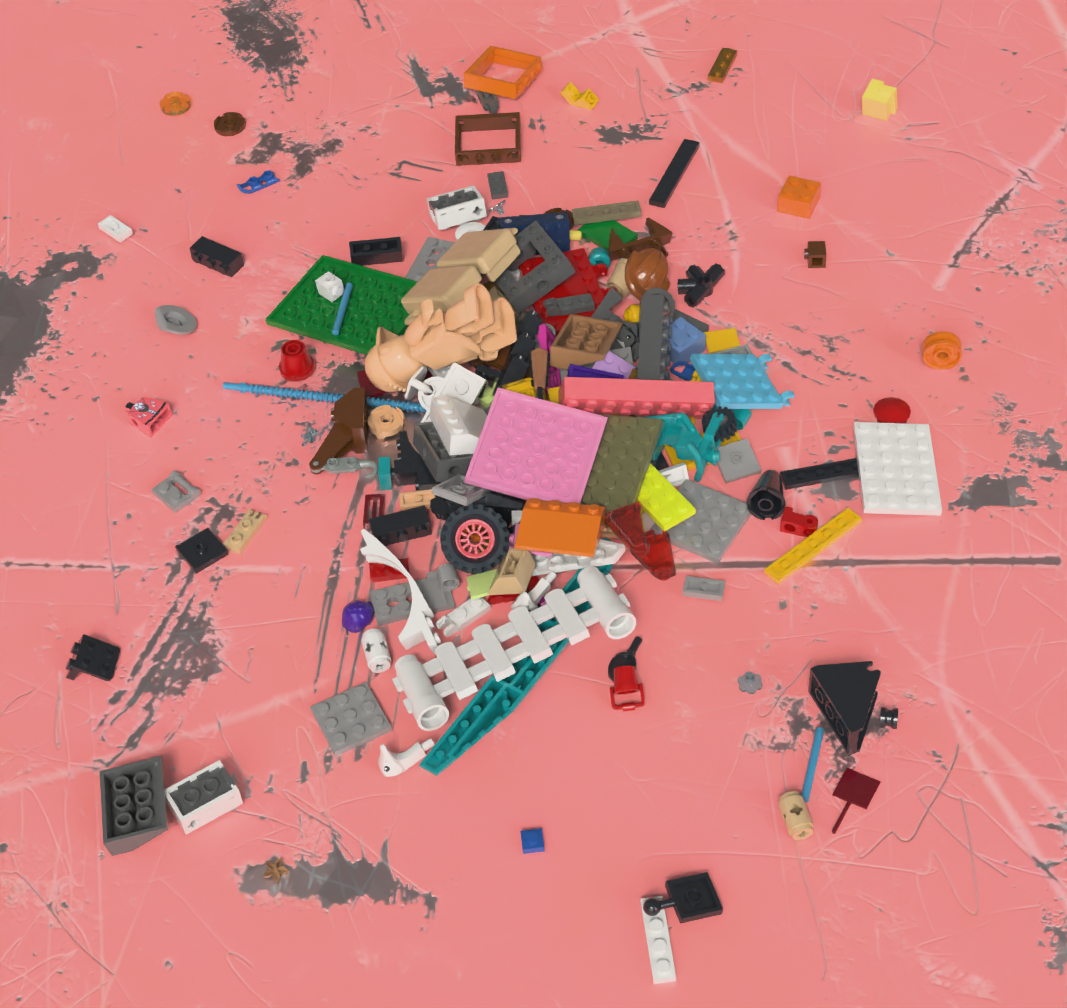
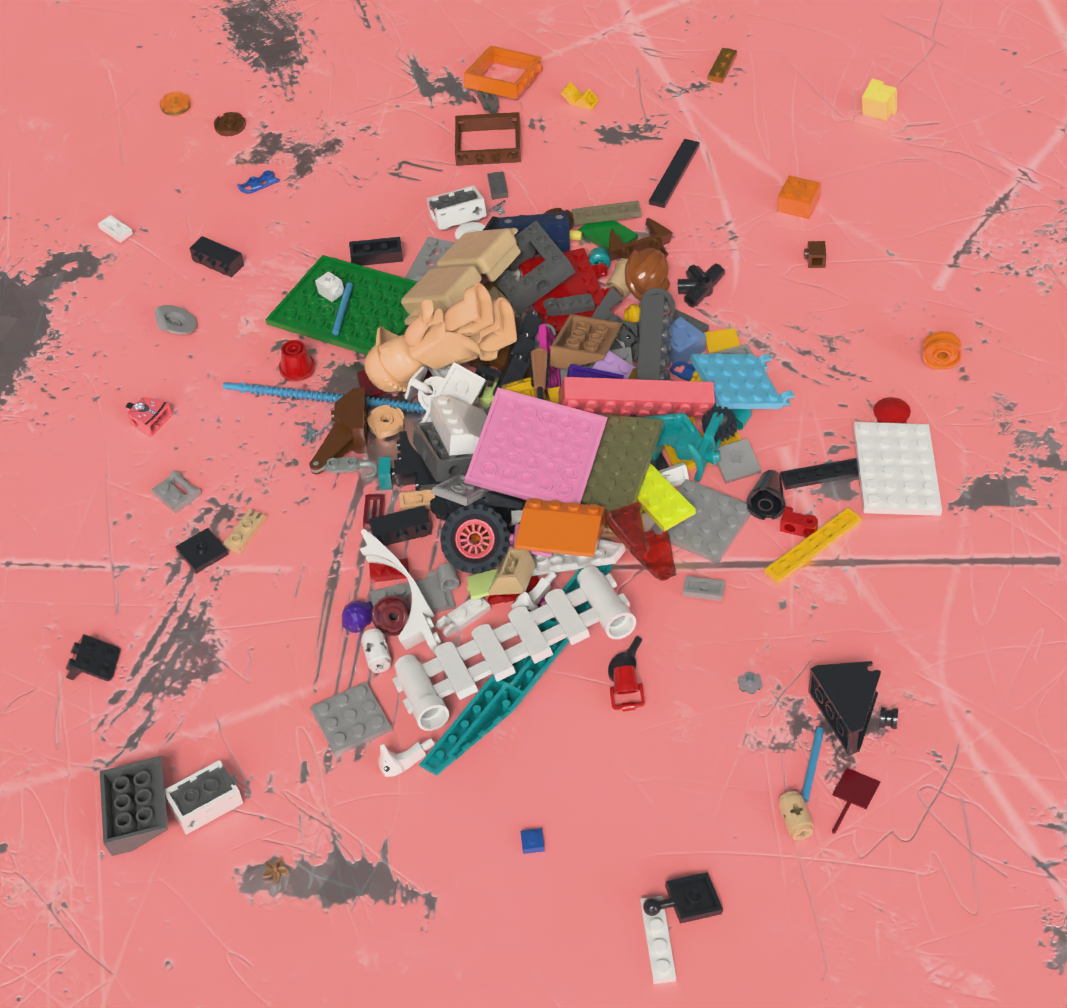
none -> dark red piece [372,596,411,636]

